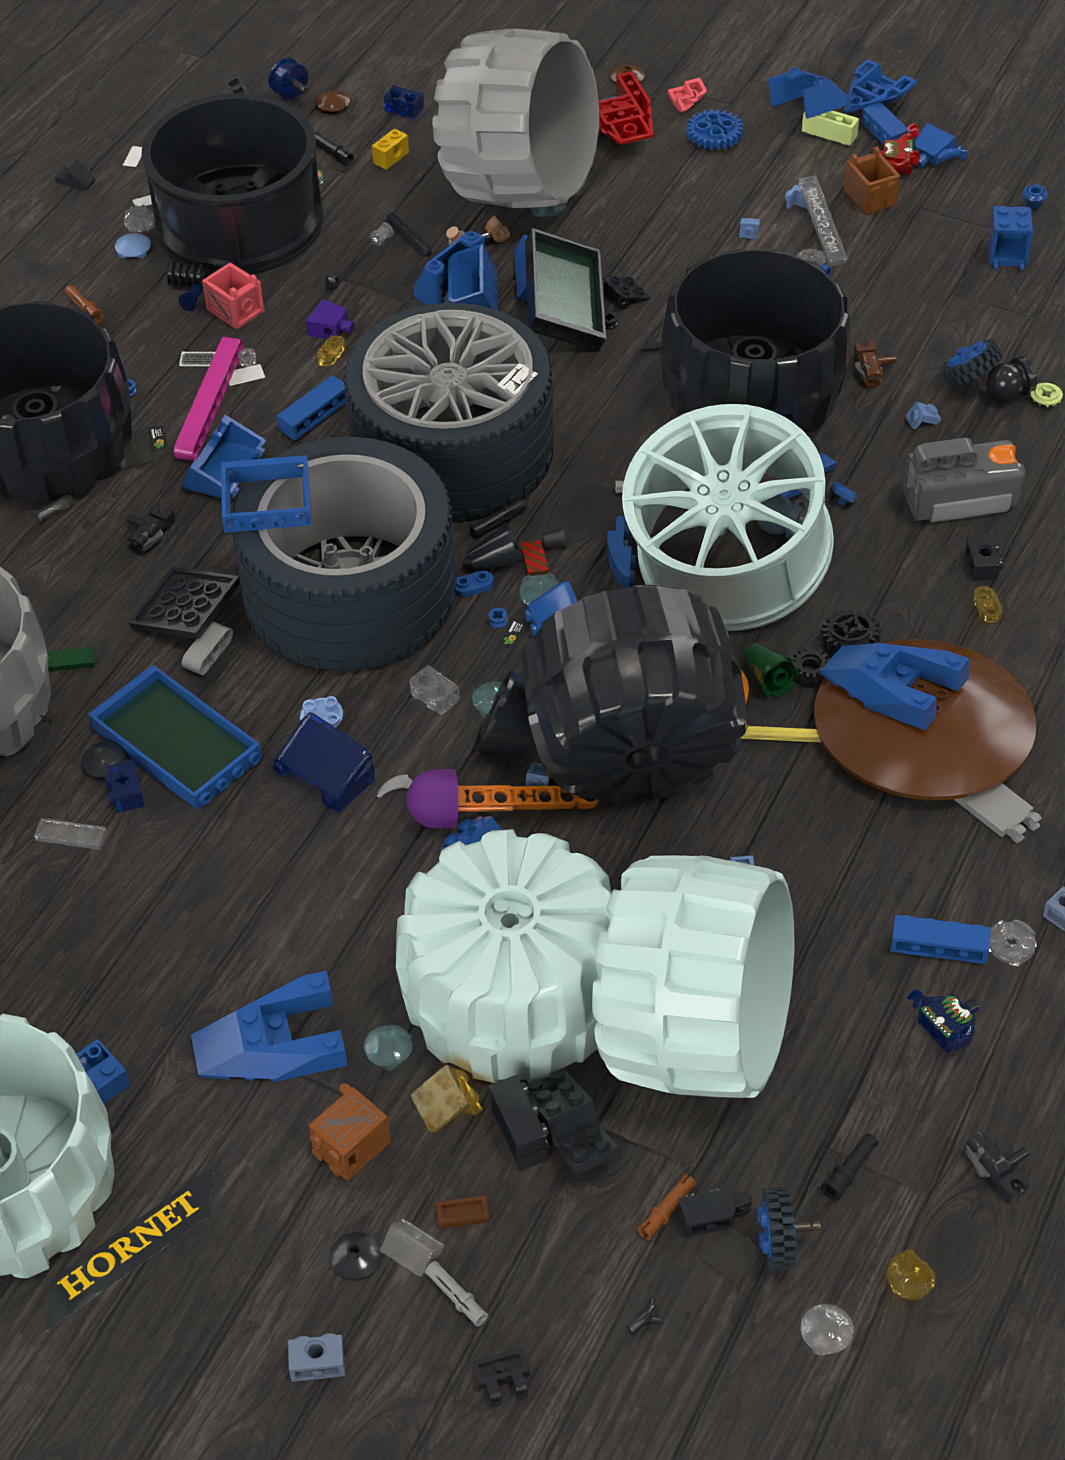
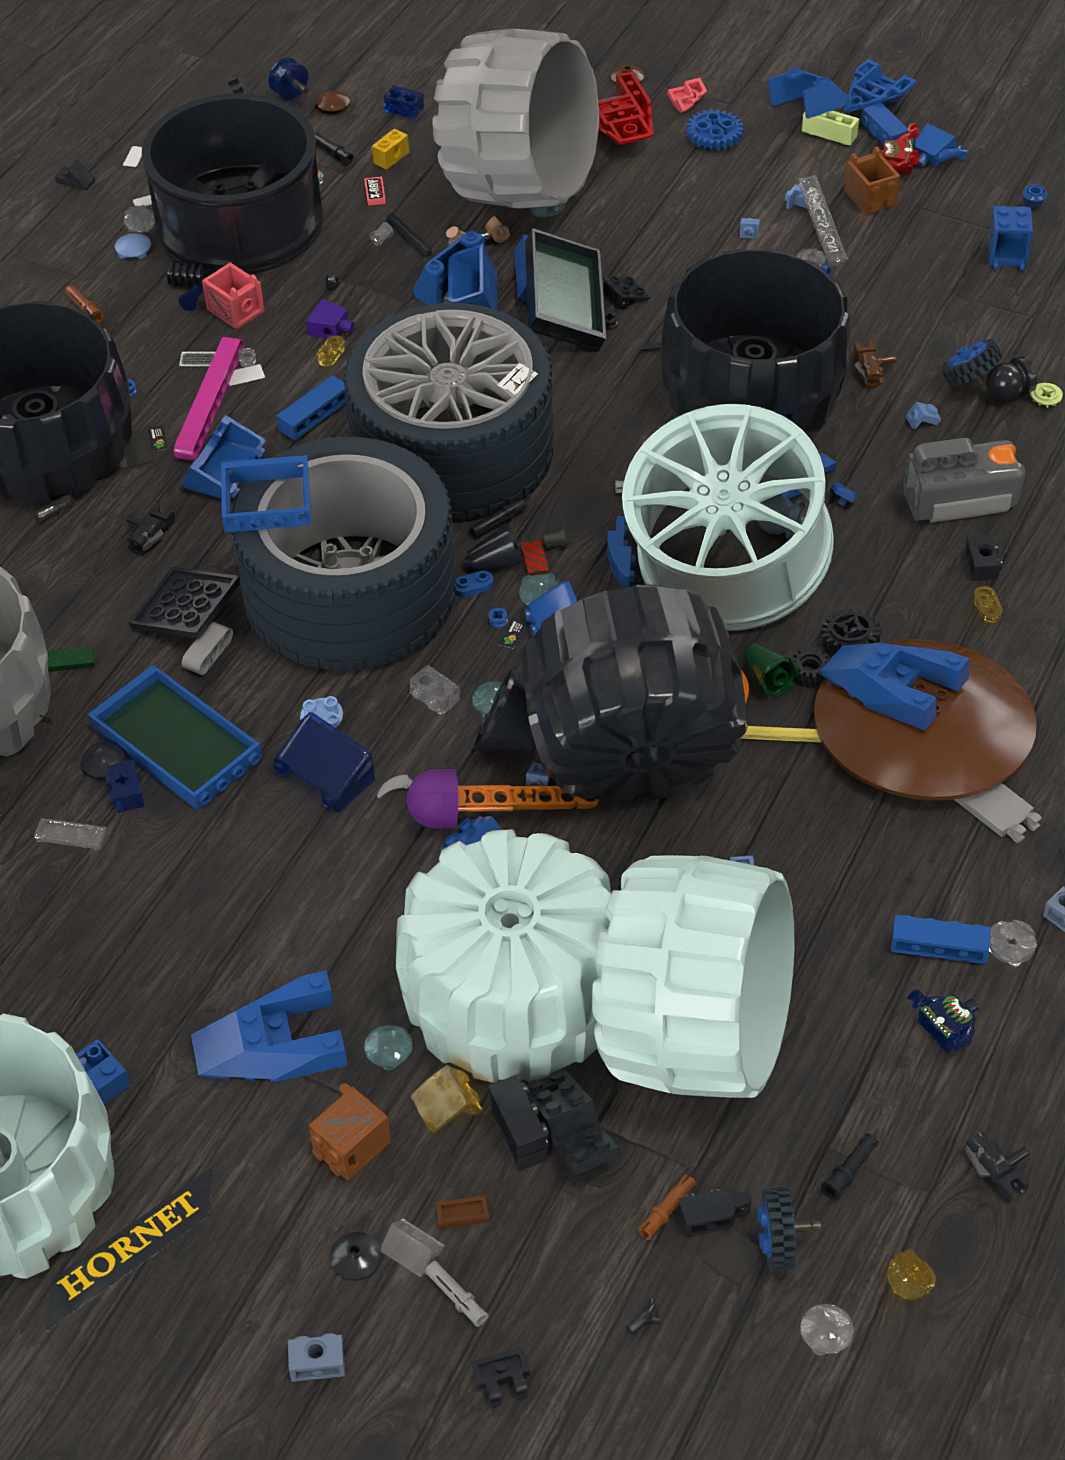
none -> tile [364,177,386,206]

